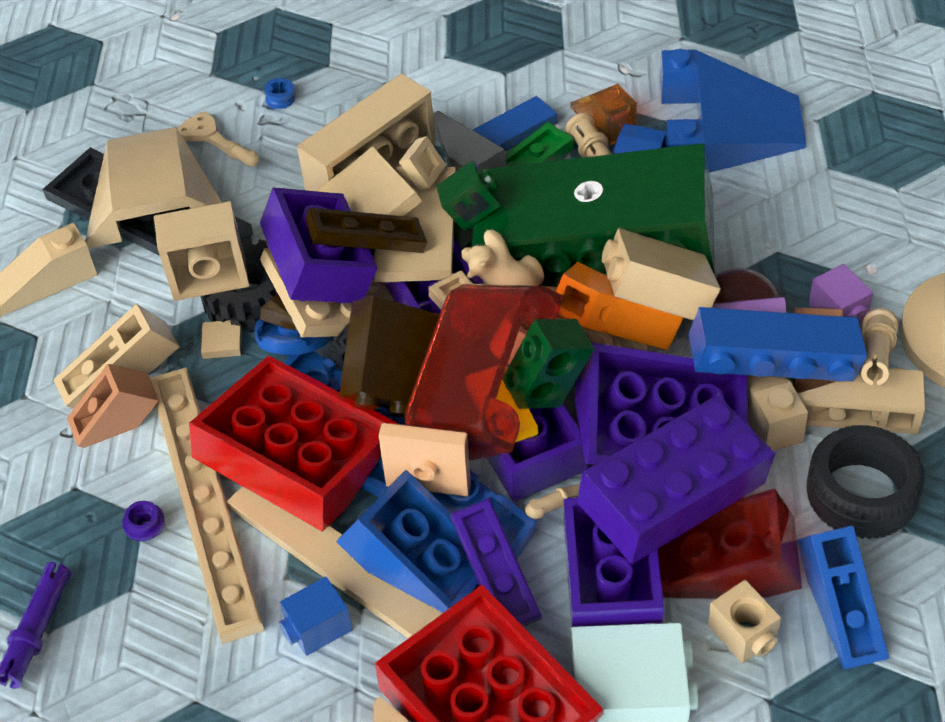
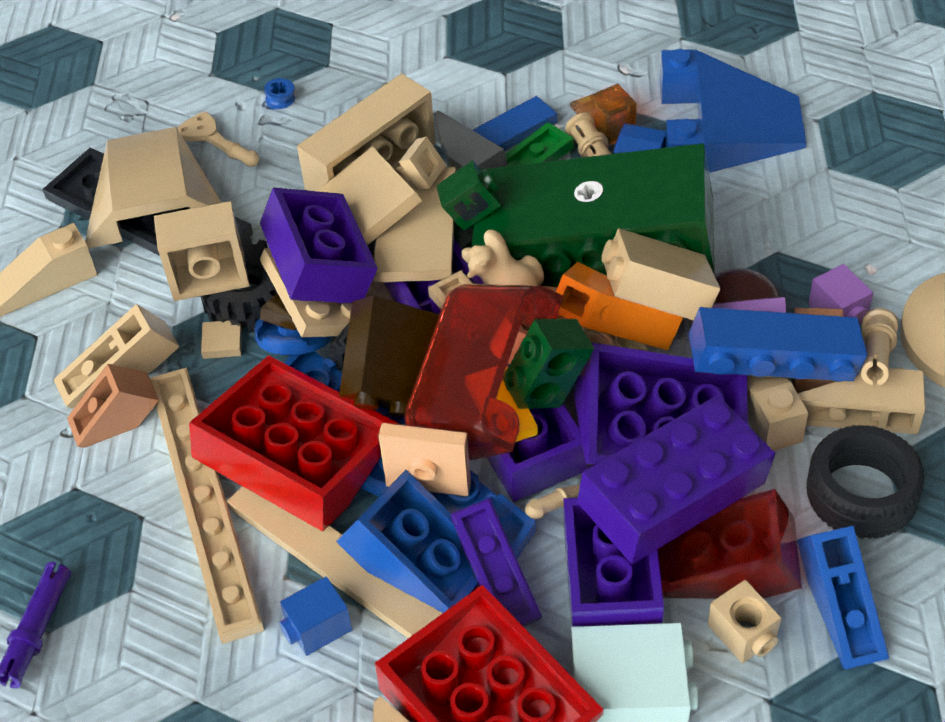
dark purple plate [122,501,165,541] -> none
dark brown tile [305,208,427,253] -> none

